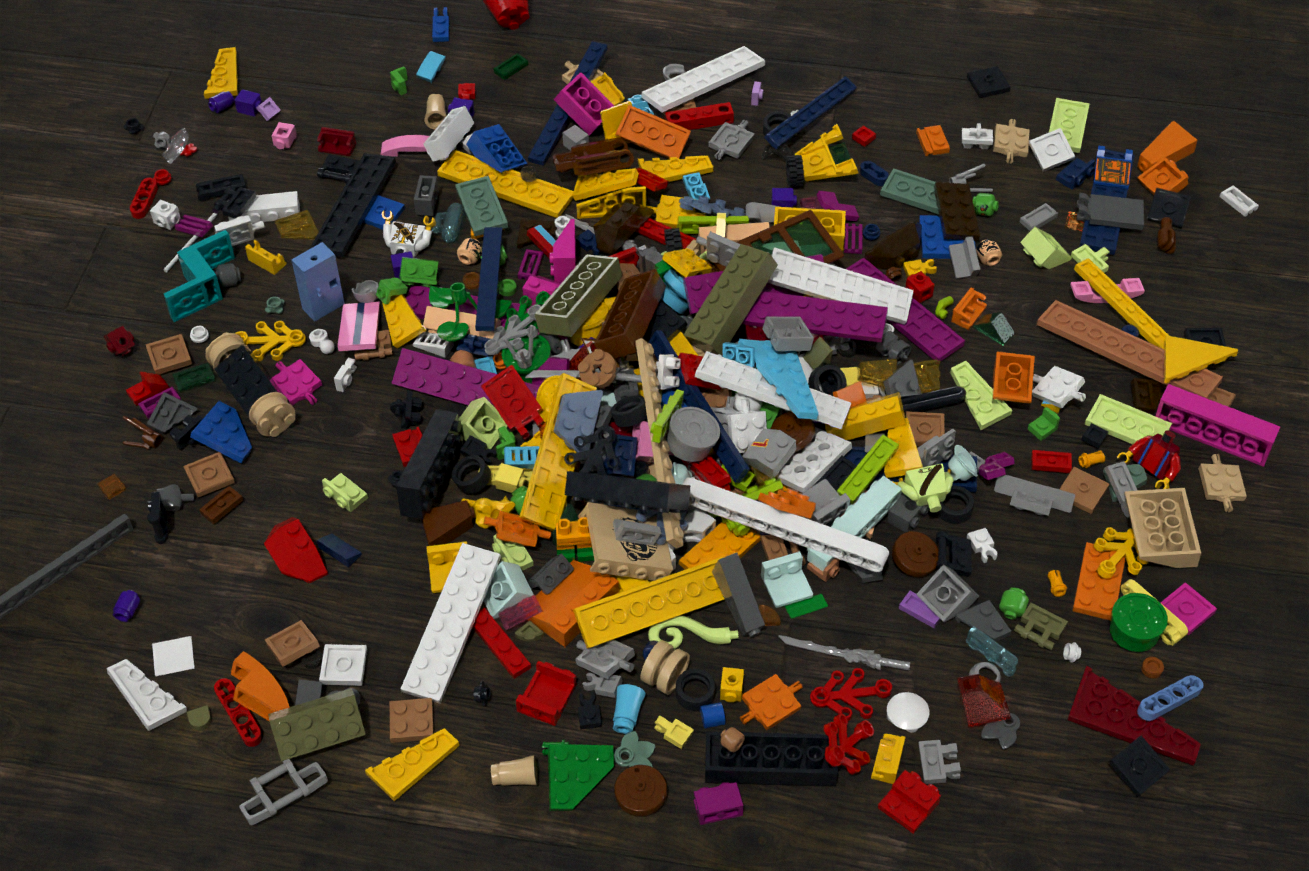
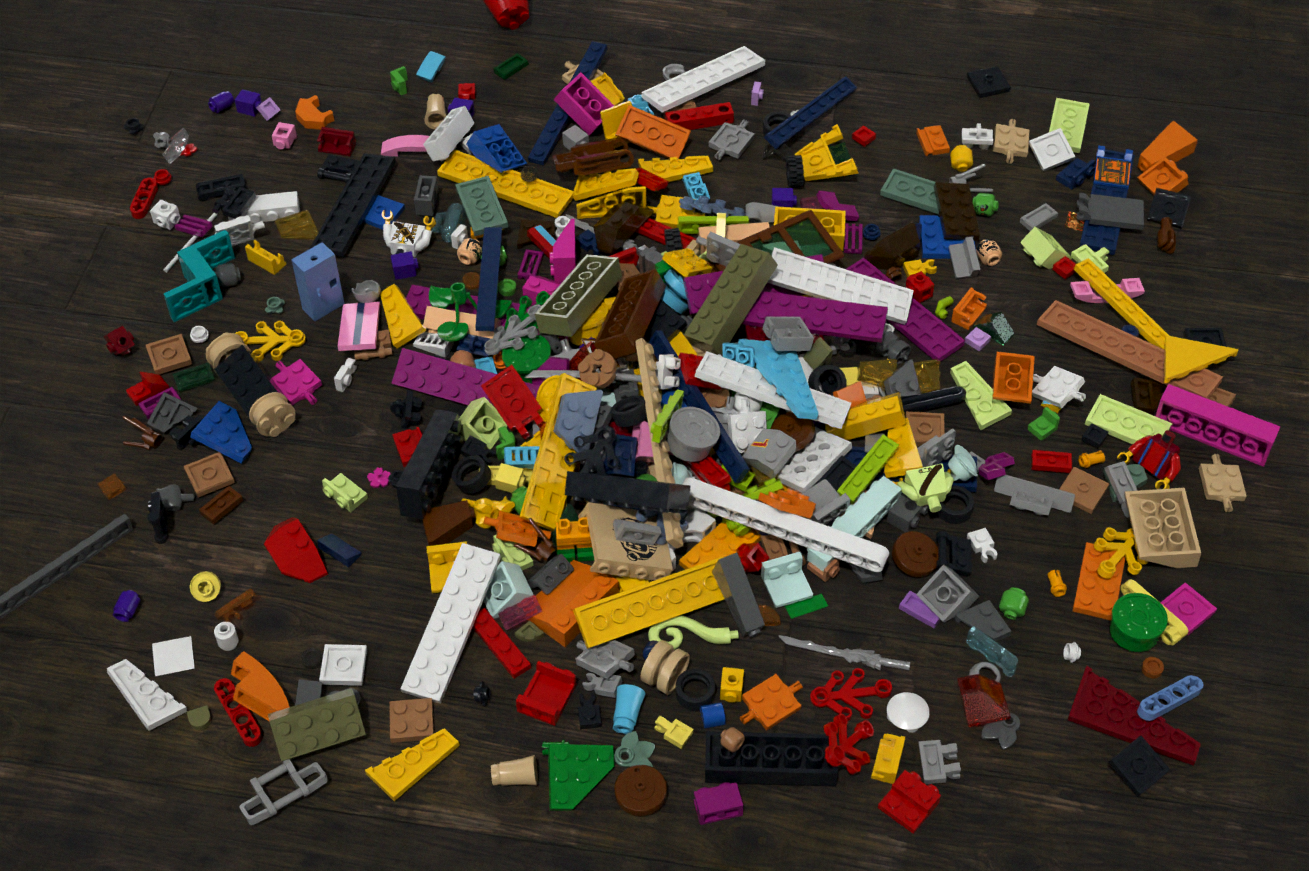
yellow wing [204,47,238,99] -> none
medium nougat plate [265,620,320,667] -> none
white plate [309,329,335,354] -> none
bright green bracket [376,278,408,304] -> none
bright green bracket [399,257,438,287] -> none
blue hinge [432,7,449,42] -> none
light grey plant [504,325,534,369] -> none
dark blue beam [860,161,889,186] -> none
olive plate [1014,603,1068,650] -> none
white tile [1220,186,1259,217] -> none
none -> light yellow plate [190,571,221,602]
none -> clear orange plate [214,588,255,623]
none -> white brick [214,622,238,651]
none -> orange piece [295,95,334,130]
none -> dark pink plant [367,467,391,488]
none -> white plate [451,224,468,249]
none -> reddish brown plant [514,518,557,562]
none -> red brick [737,543,769,572]
none -> yellow head [950,145,973,172]
none -> lavender plate [965,327,991,351]
none -> red plate [1052,256,1076,279]

